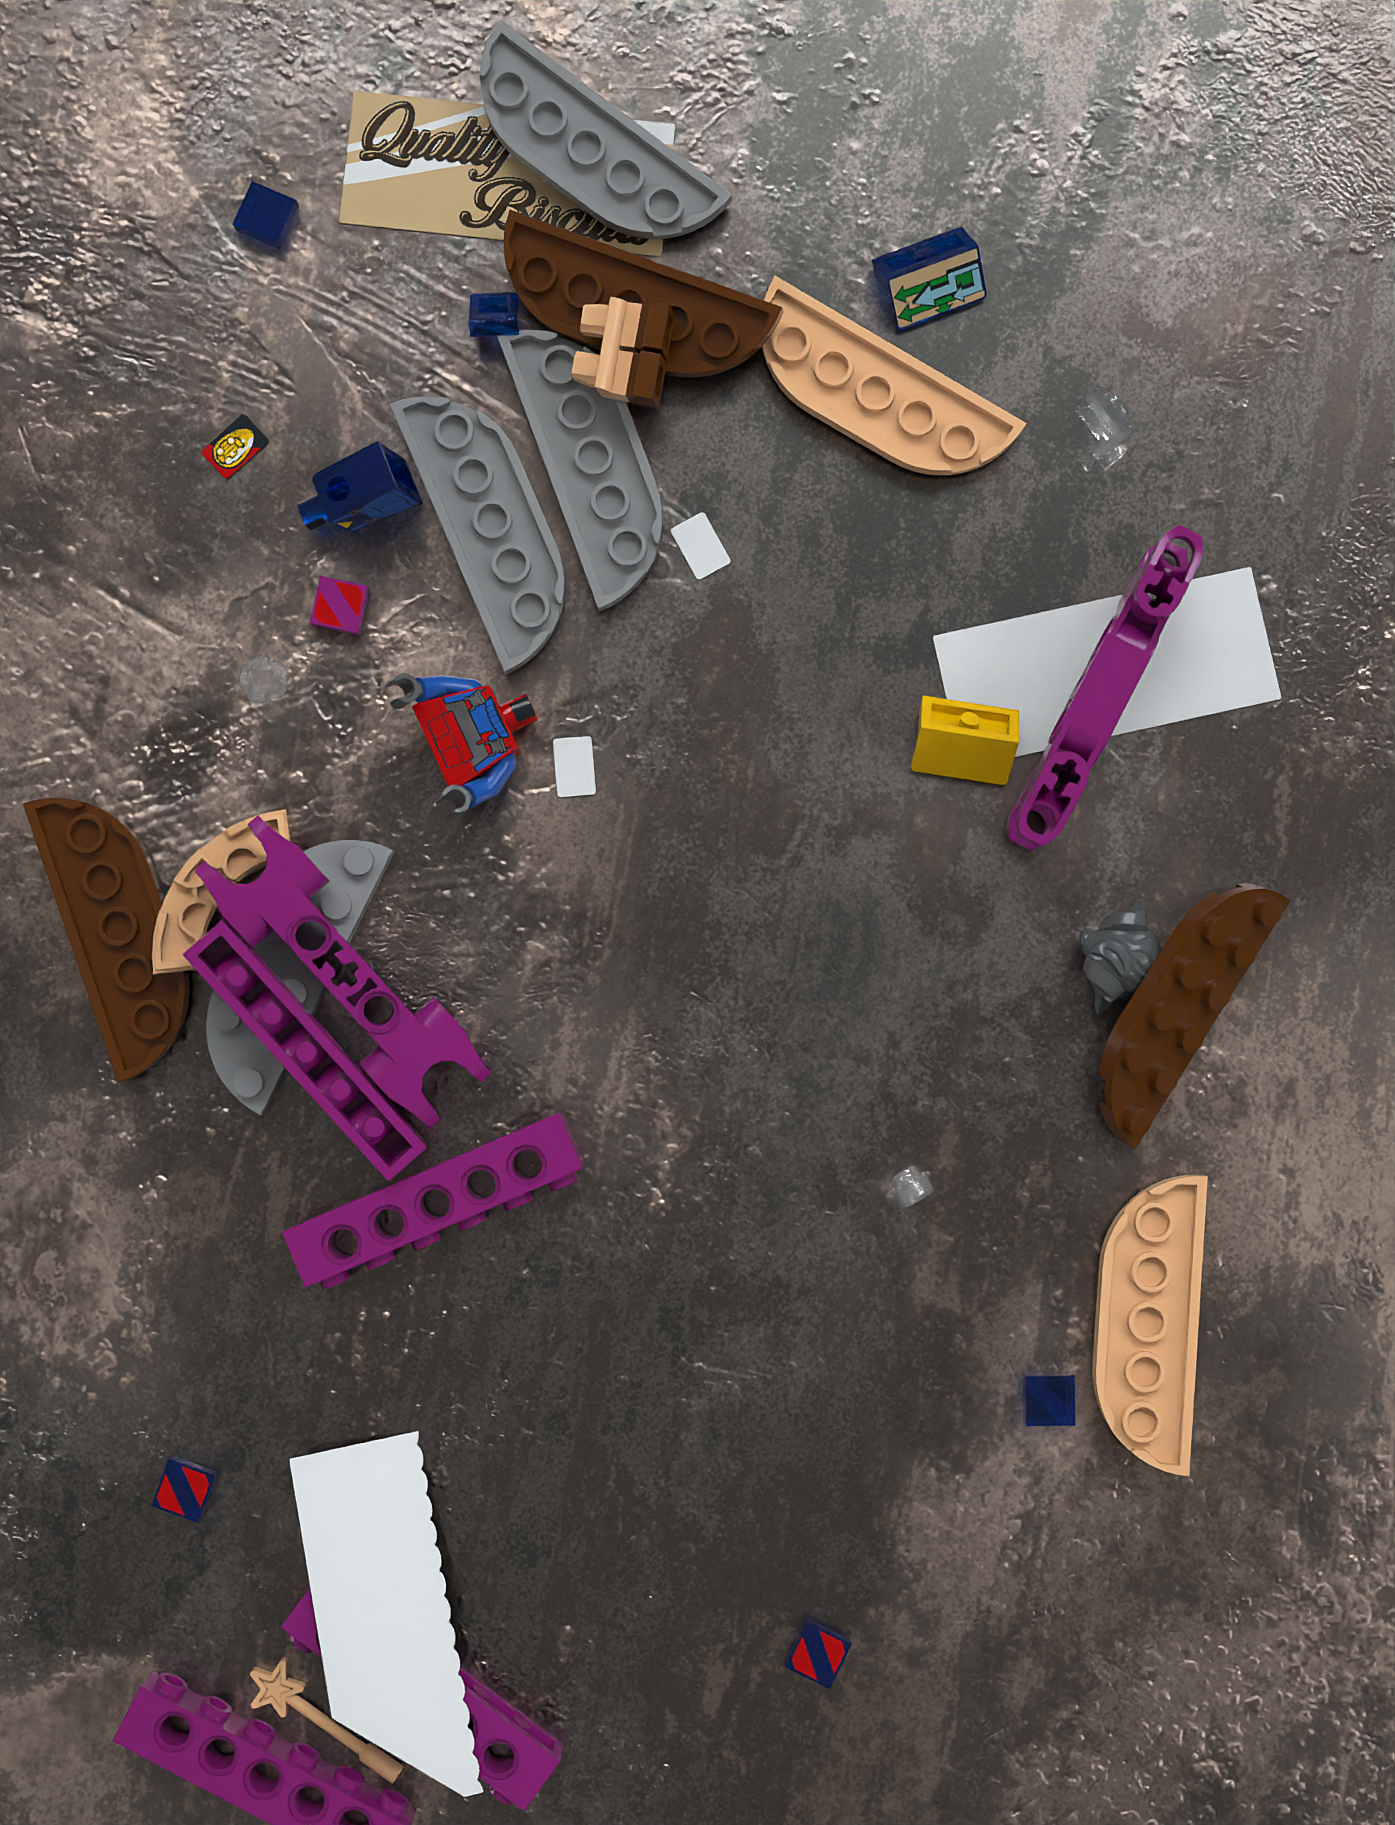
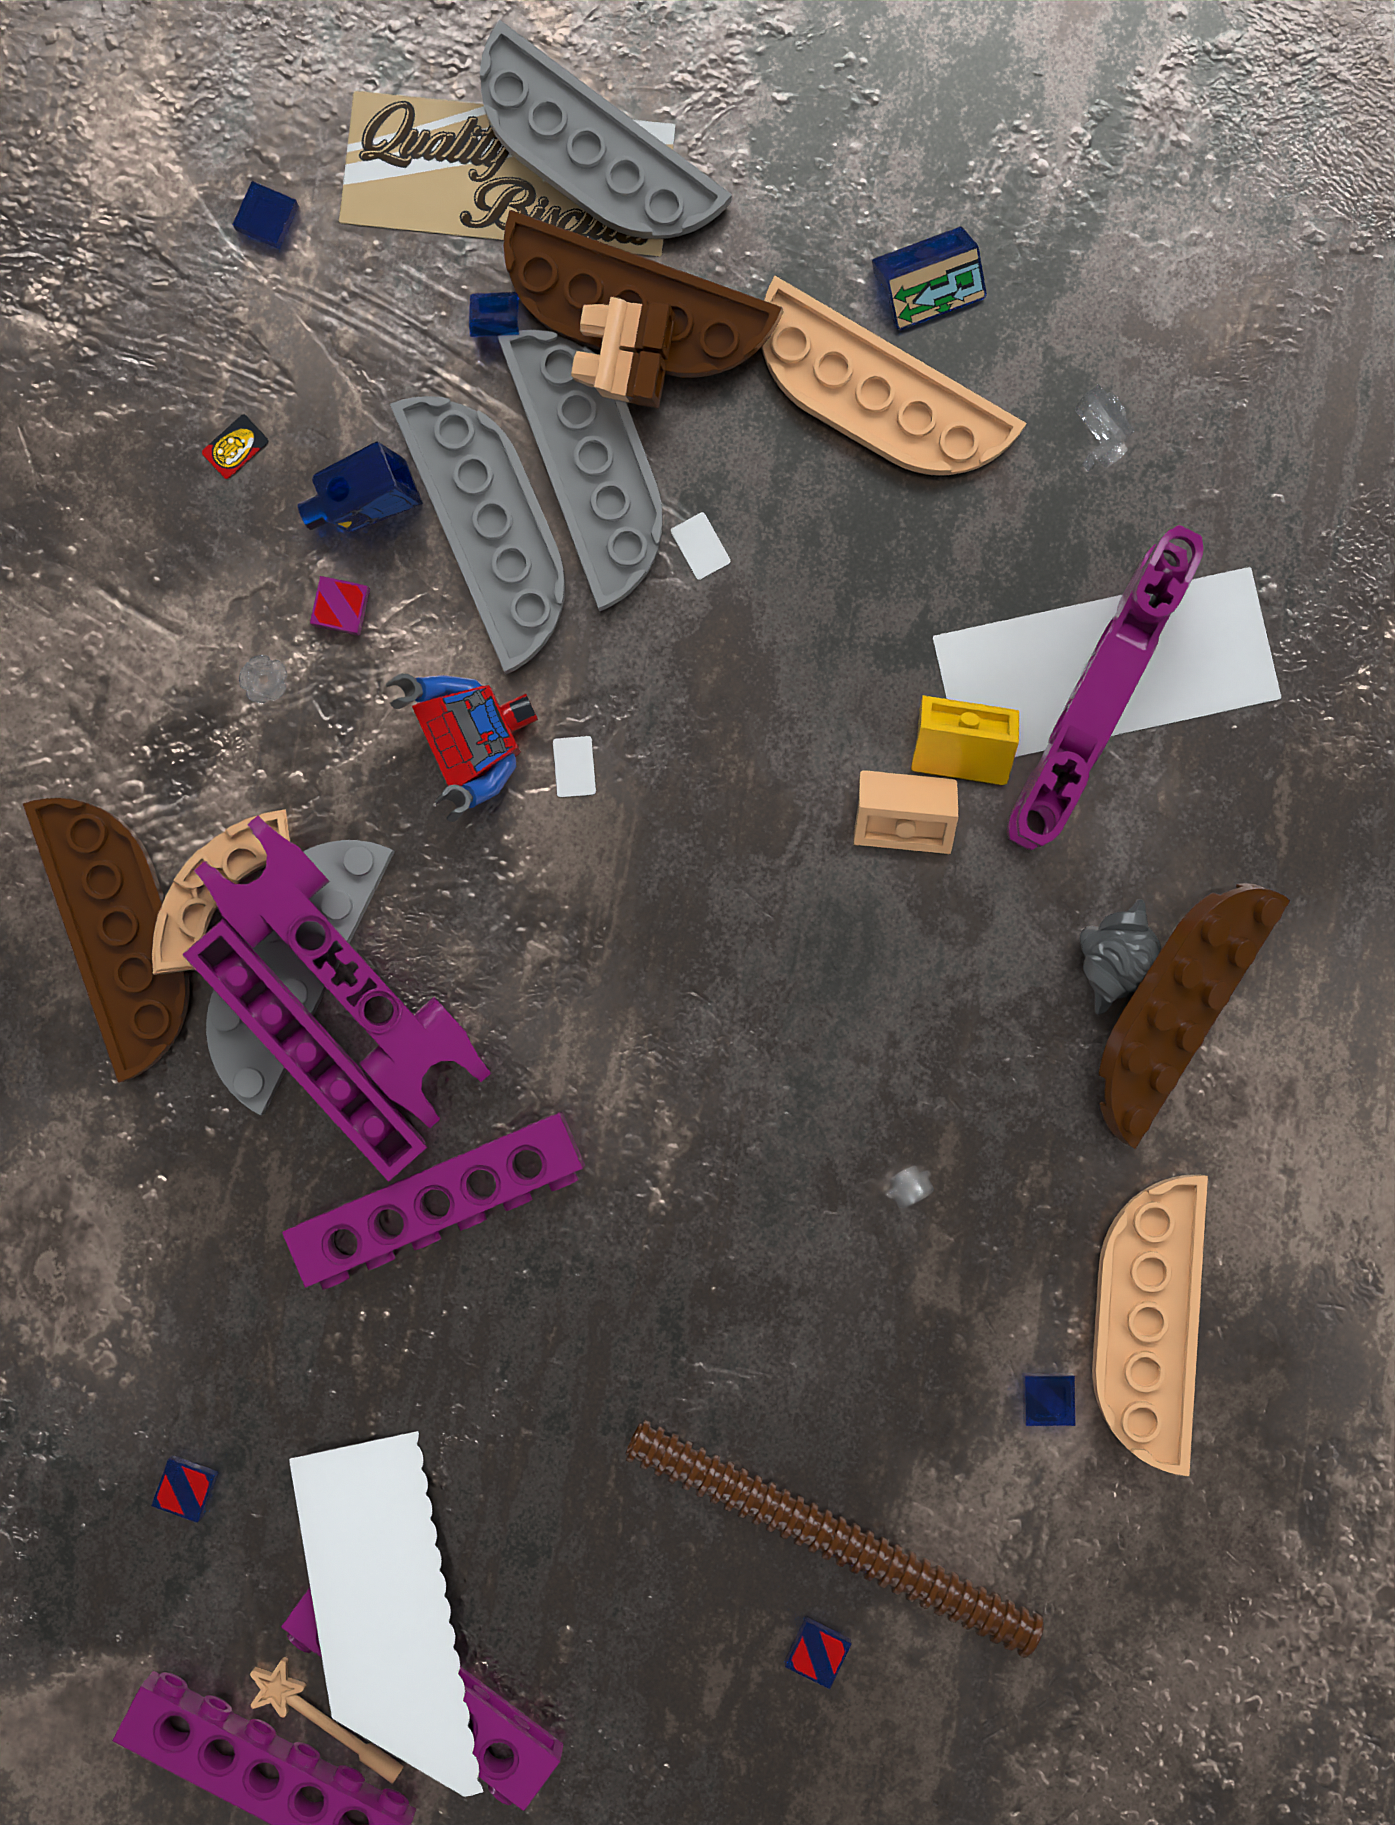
none -> reddish brown piece [625,1419,1044,1658]
none -> light nougat panel [853,770,958,854]

